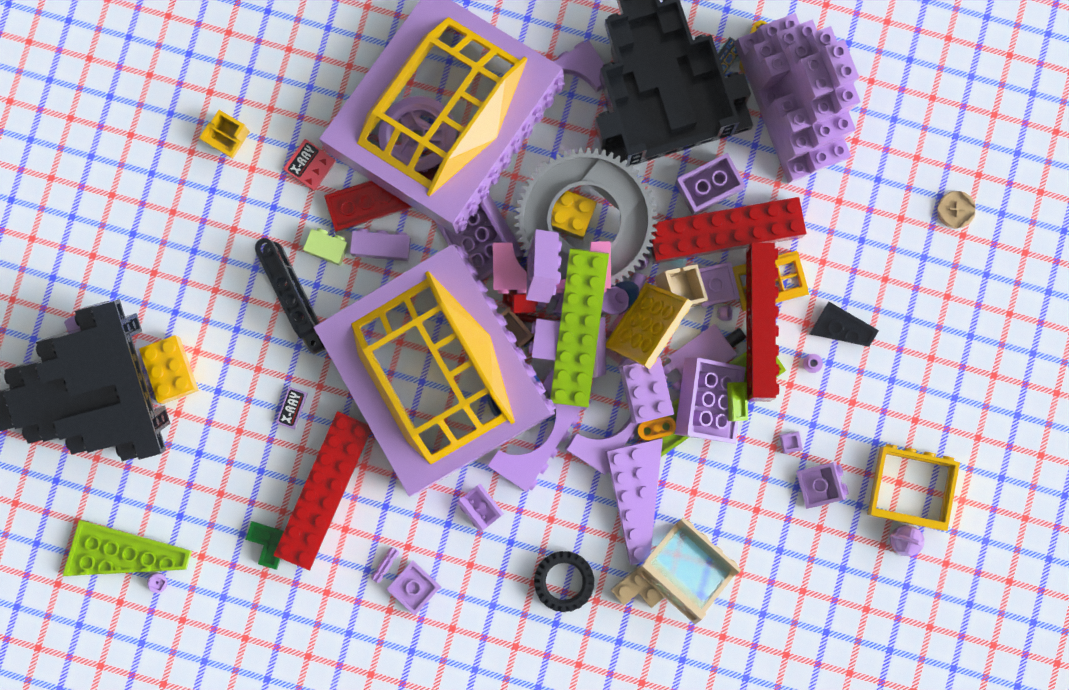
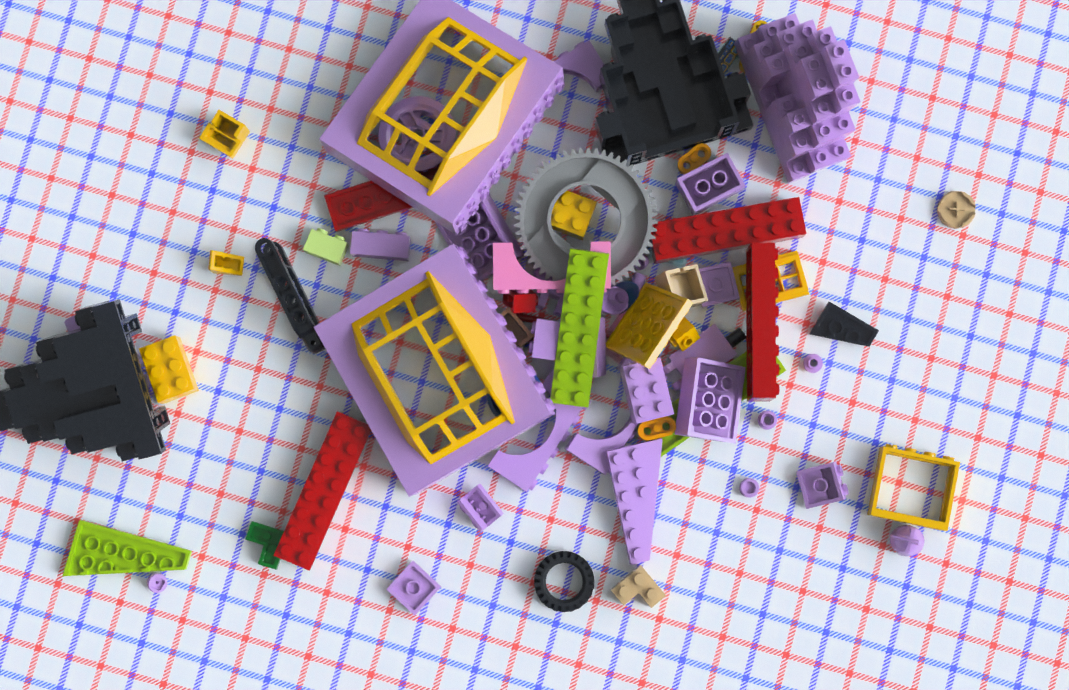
tile [276,387,308,429] -> none
tile [283,139,336,191] -> none
lavender axle [371,547,399,583] -> none
lavender brick [526,229,562,303] -> none
panel [636,518,741,624] -> none
lavender hinge [717,305,733,321] -> none
lime tile [727,382,748,421] -> none
lavender tile [779,431,803,454] -> none
none -> yellow slope [208,250,244,276]
none -> yellow brick [668,317,701,352]
none -> light orange plate [677,143,711,175]
none -> lavender tile [739,478,759,498]
none -> lavender plate [758,410,777,430]

